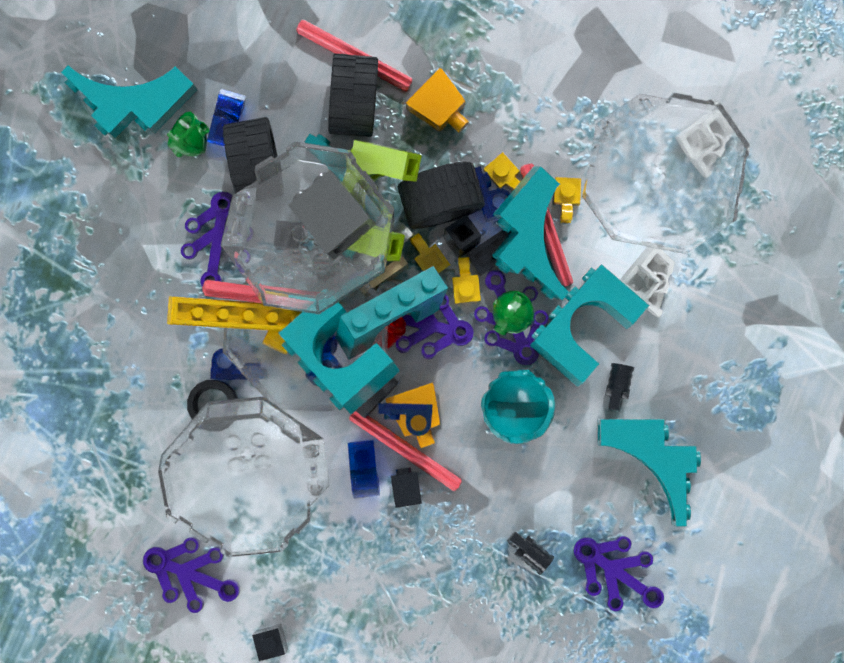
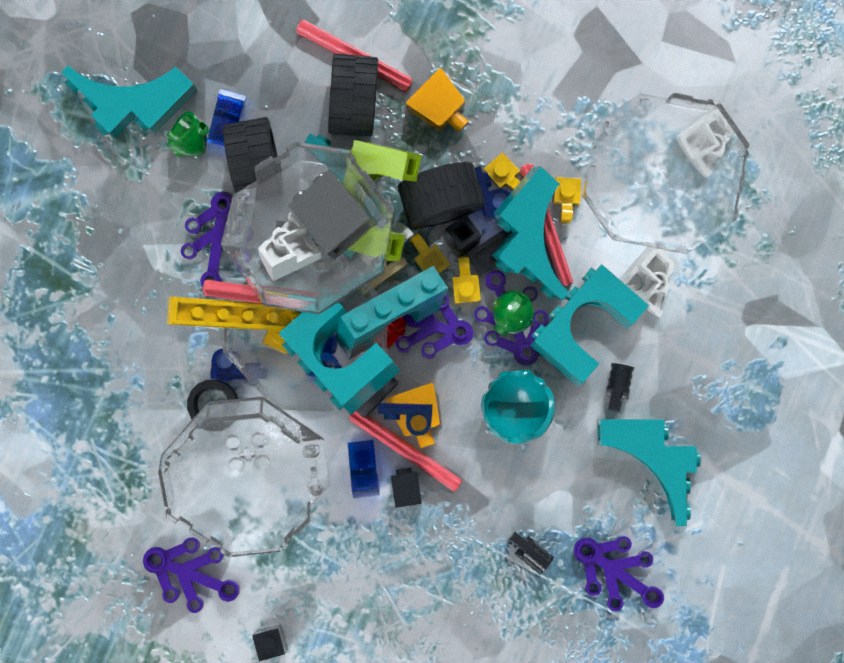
none -> white slope [258,211,321,281]

